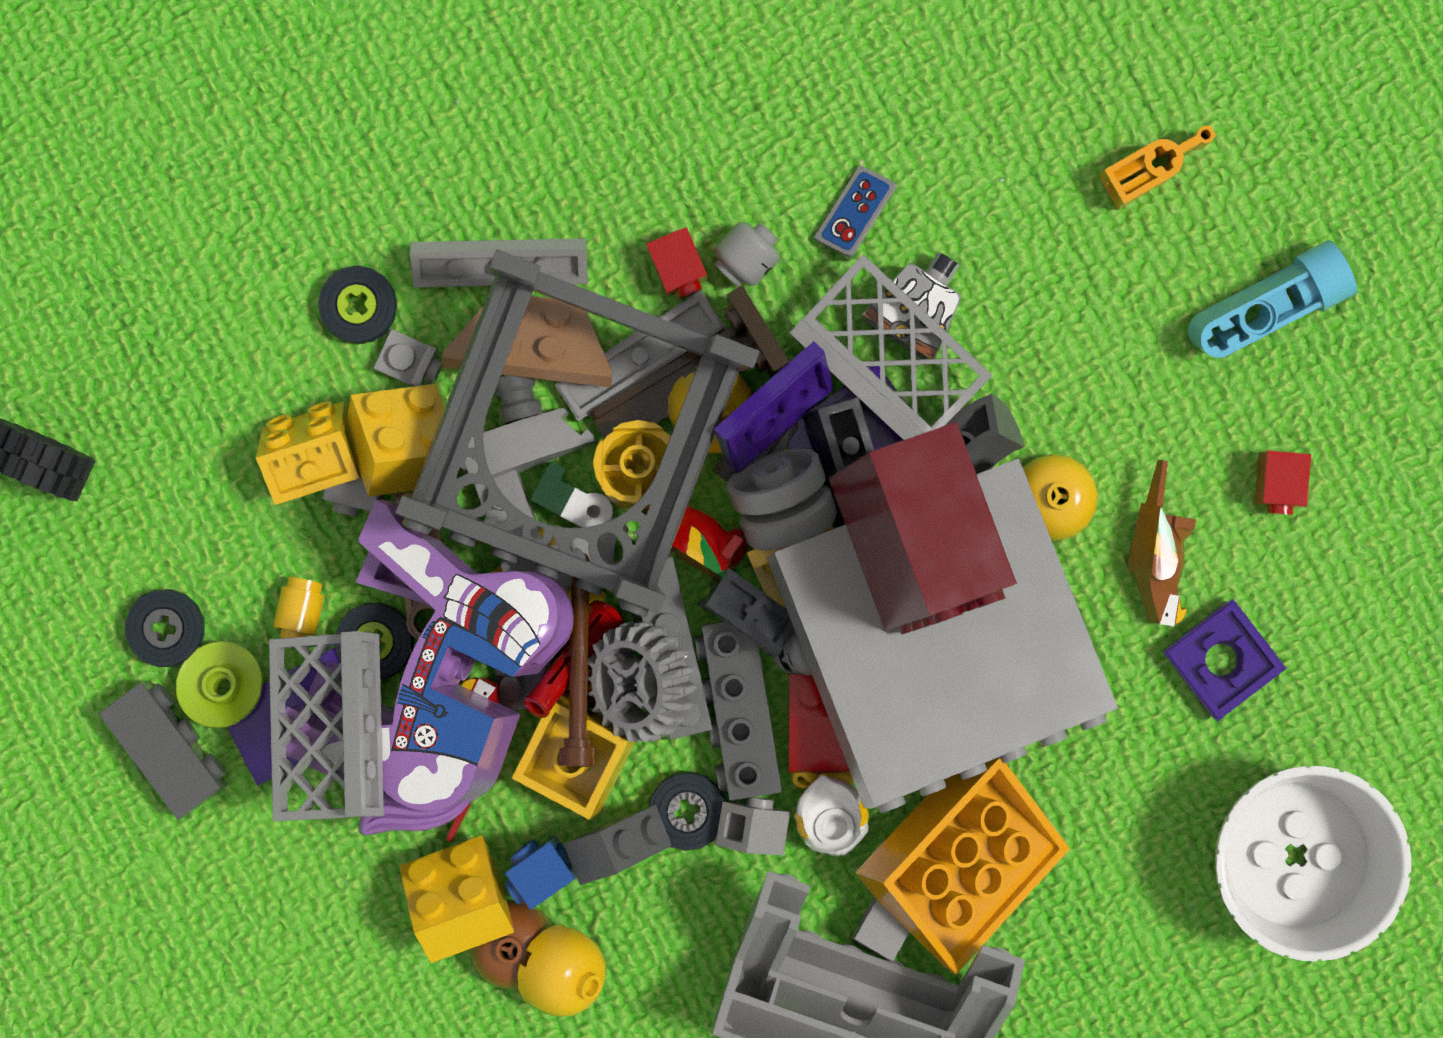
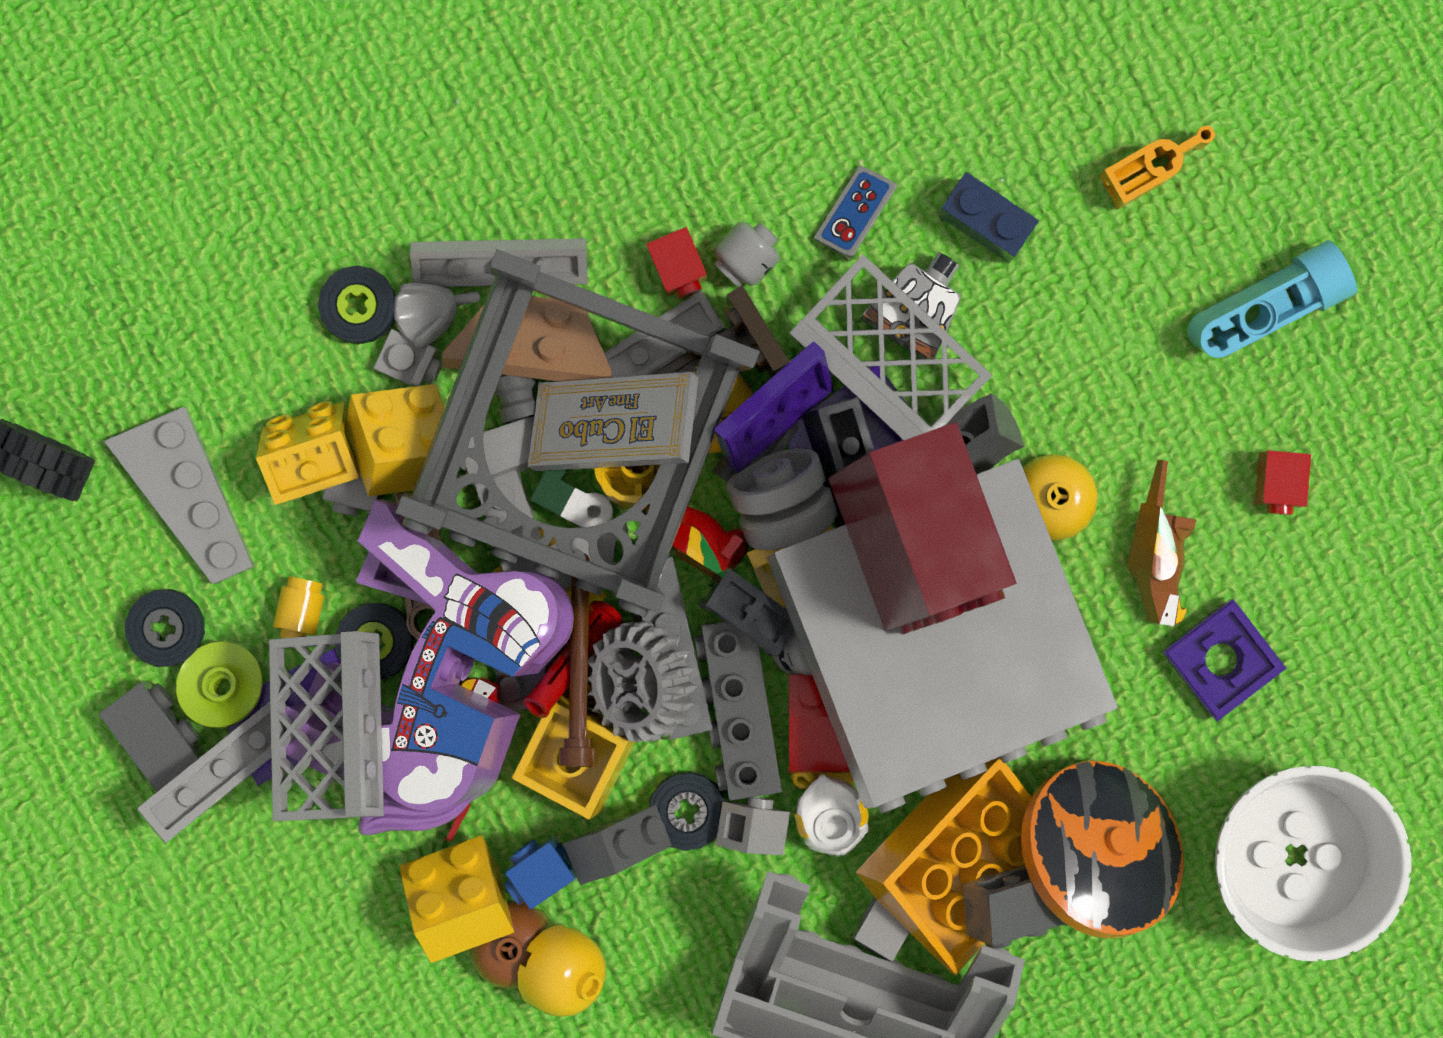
none -> light grey wing [104,407,255,584]
none -> light grey plate [137,702,287,844]
none -> light grey piece [394,283,480,348]
none -> light grey tile [528,372,699,471]
none -> dark blue brick [938,172,1039,263]
none -> dark grey brick [963,865,1069,948]
none -> dish [1021,761,1184,939]

